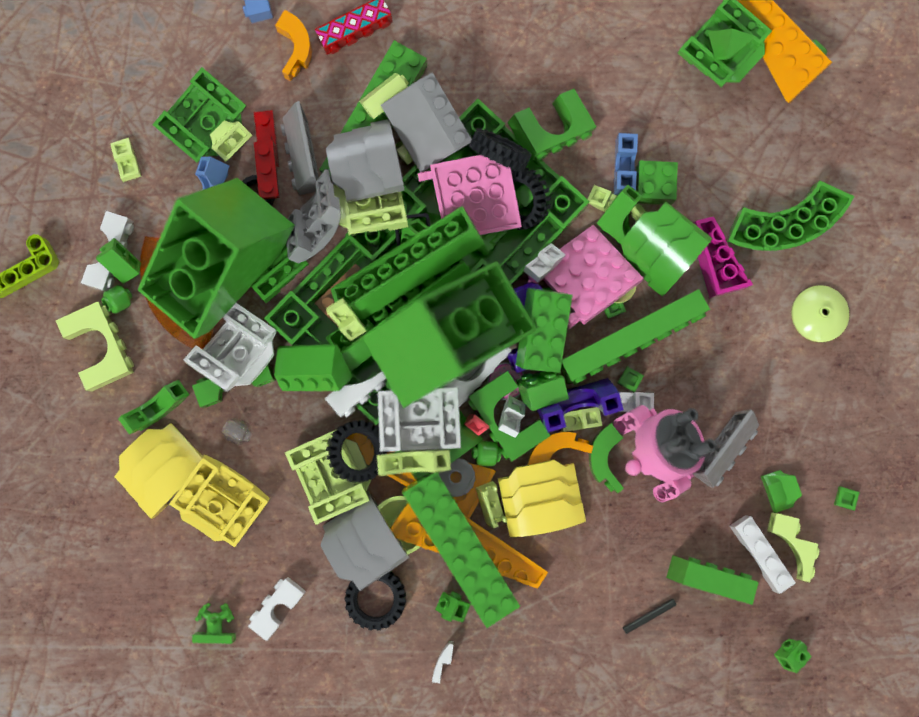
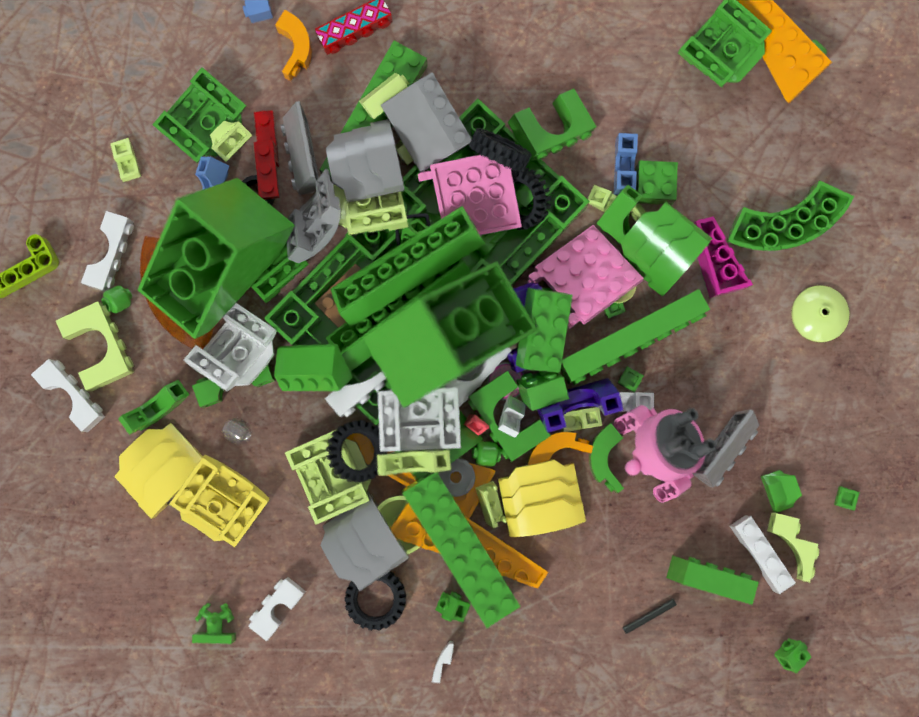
bright green hinge [96,238,141,284] -> none
yellowish green slope [326,298,366,341] -> none
white slope [524,243,566,282] -> none
bright green slope [708,29,754,61] -> none
none -> white arch [31,359,105,432]

